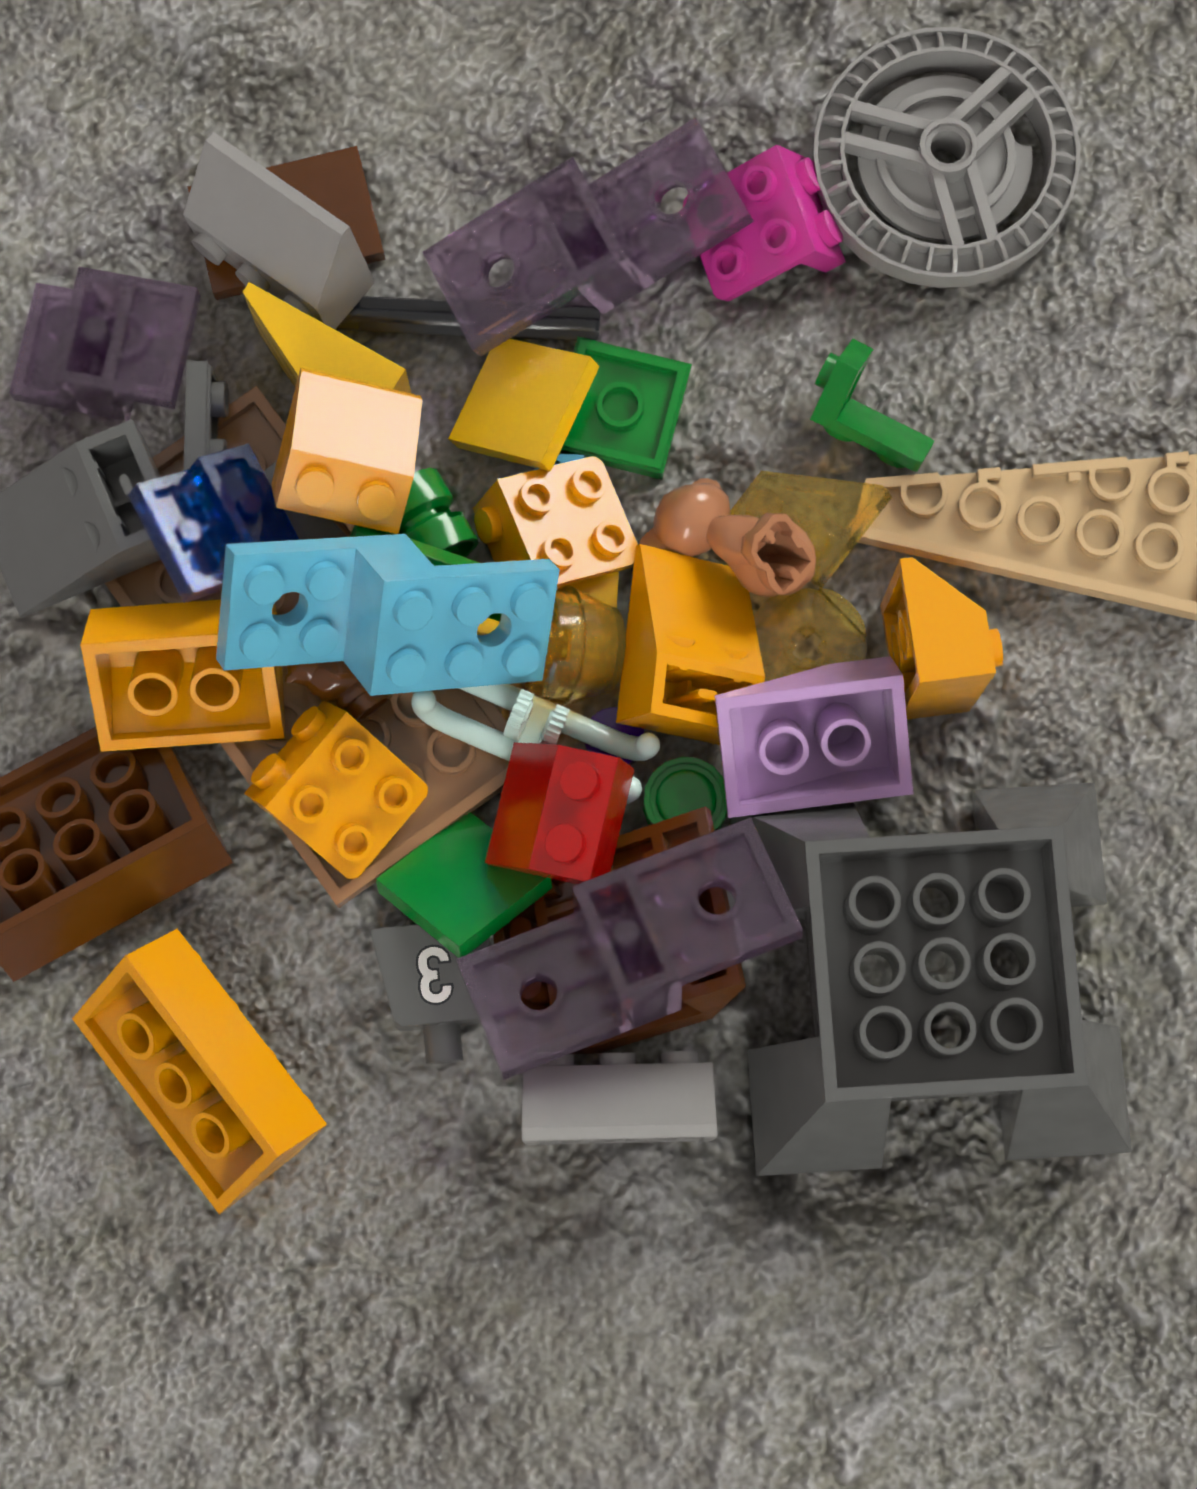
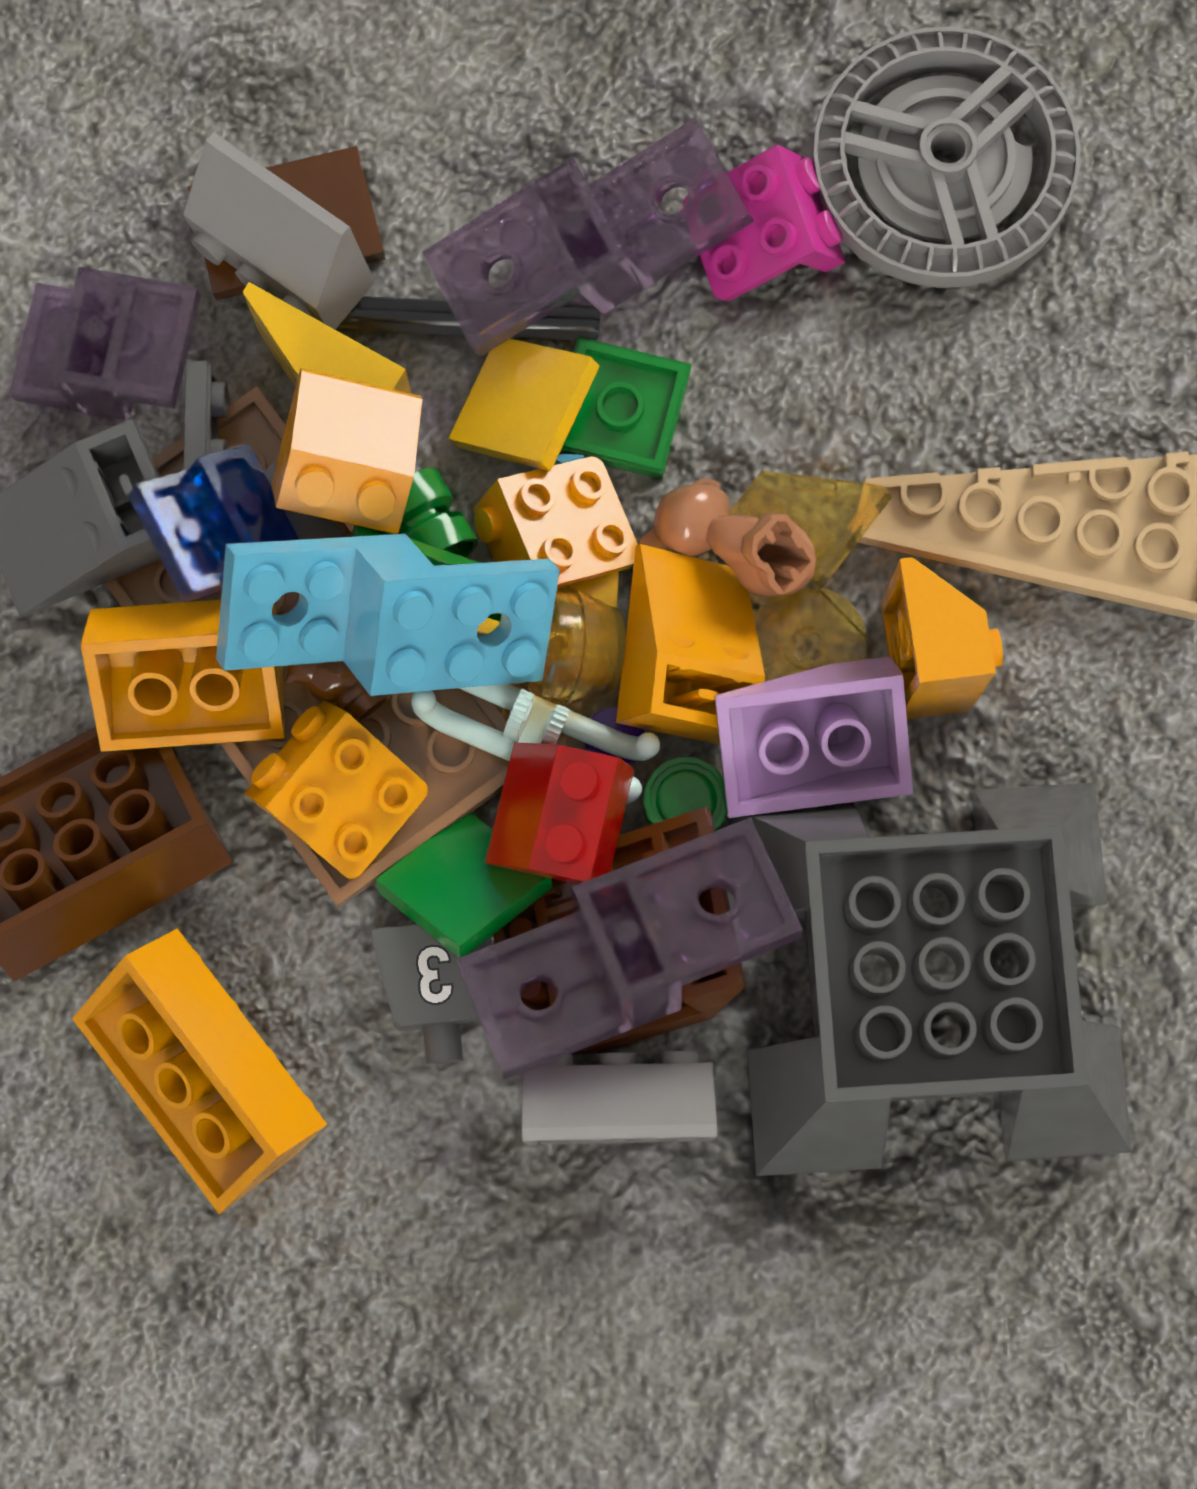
green bracket [810,338,934,472] -> none

